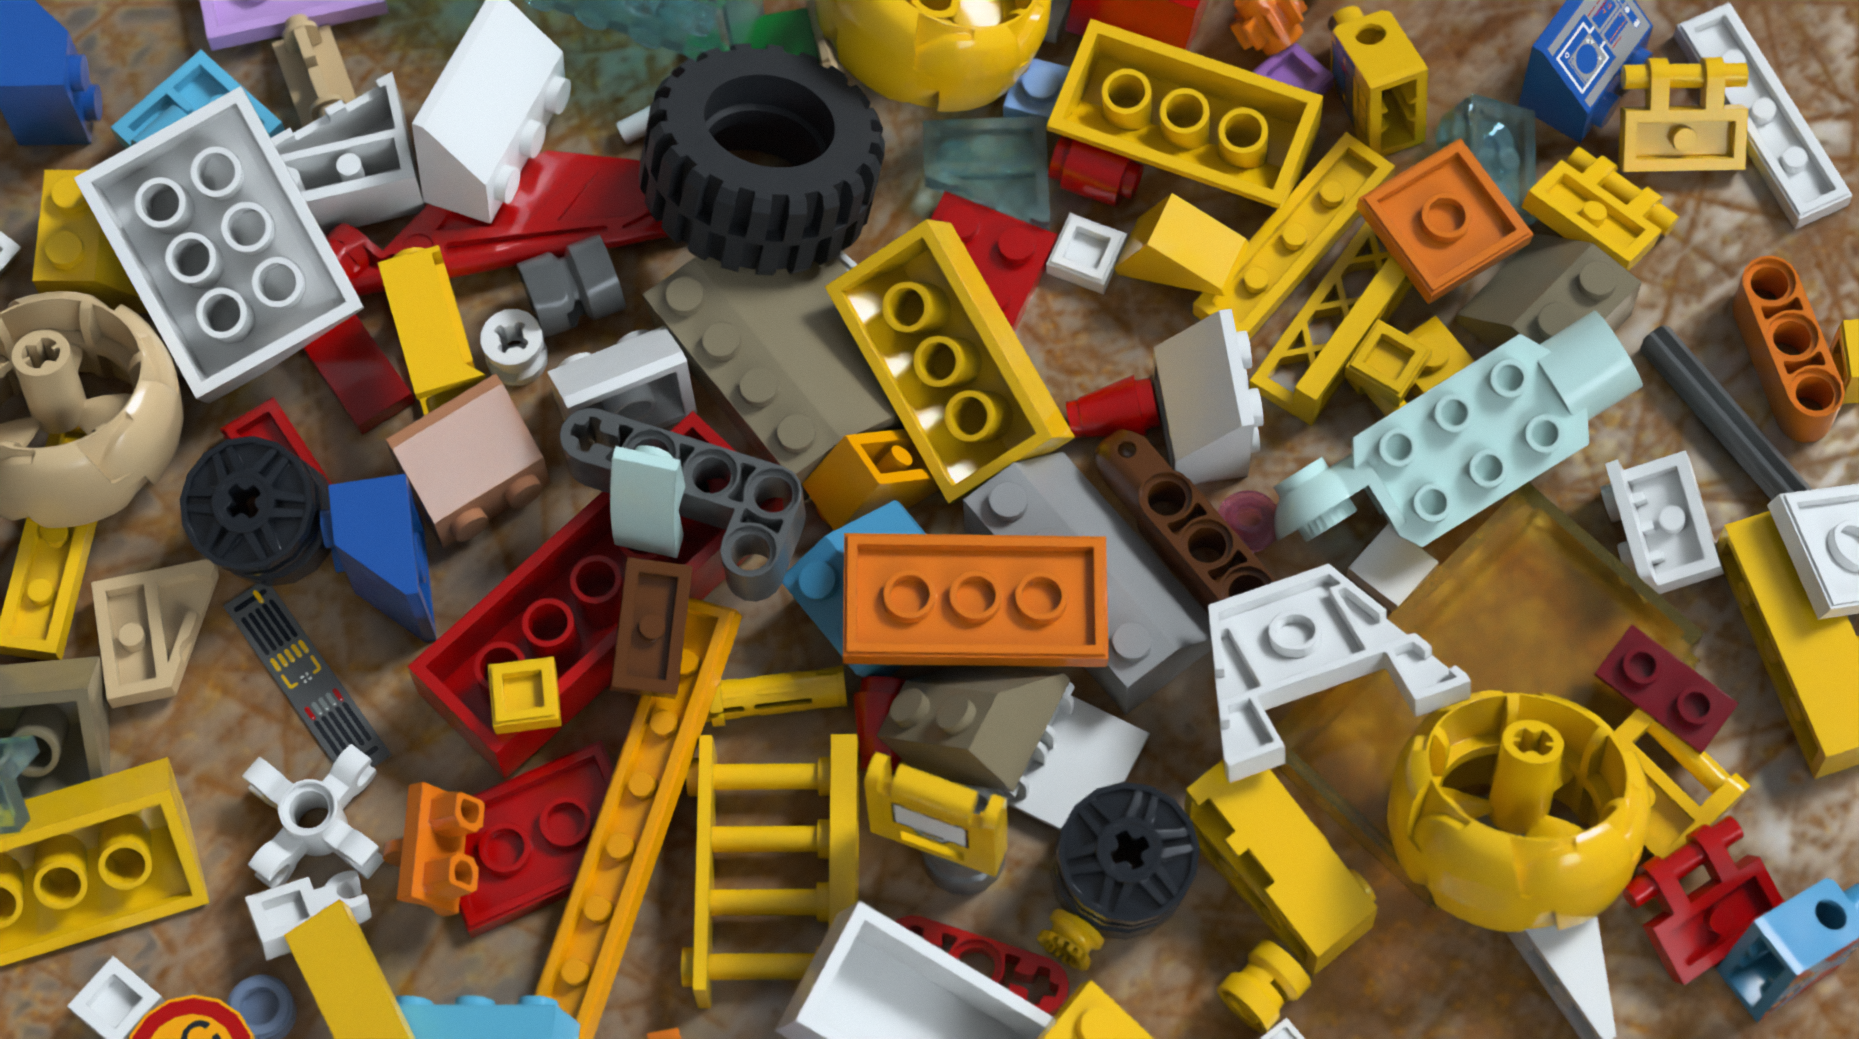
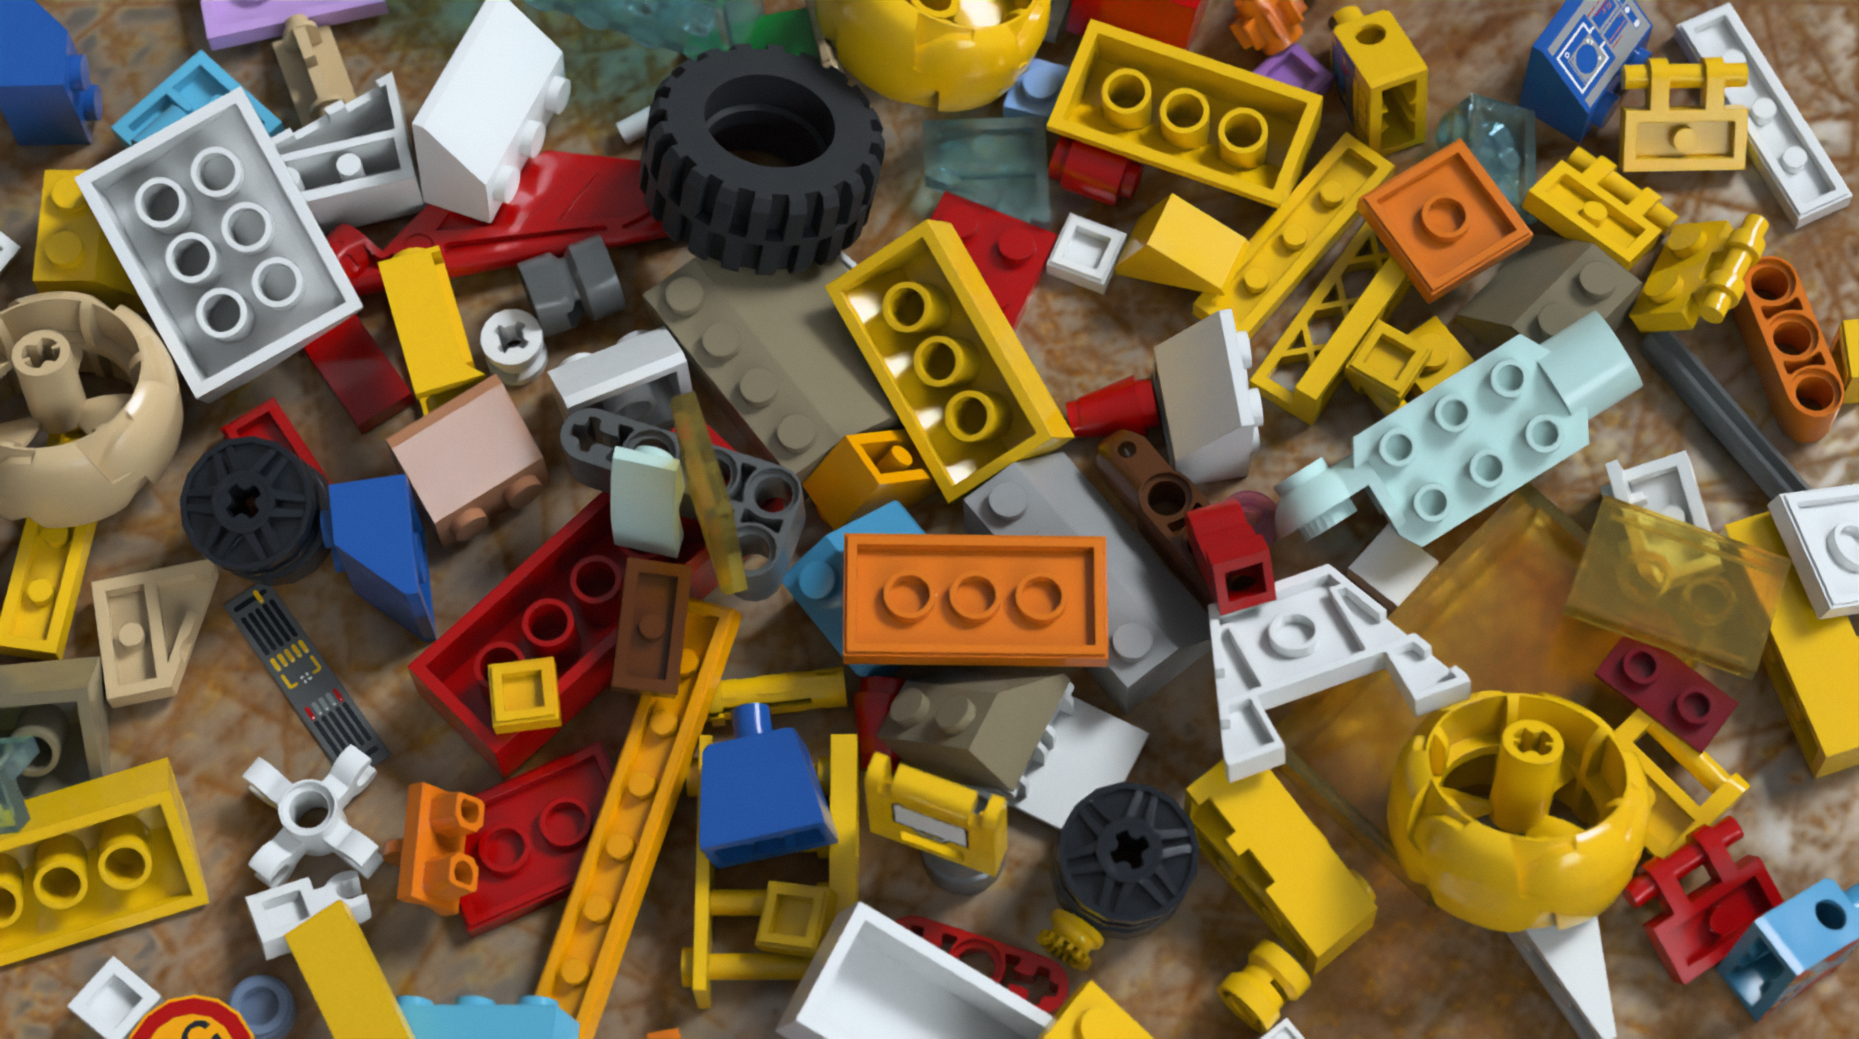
none -> clear yellow tile [670,391,748,596]
none -> blue torso [699,703,839,869]
none -> yellow tile [754,881,838,958]
none -> red leg [1184,497,1277,616]
none -> clear yellow tile [1562,494,1792,681]
none -> yellow plate [1629,214,1769,333]

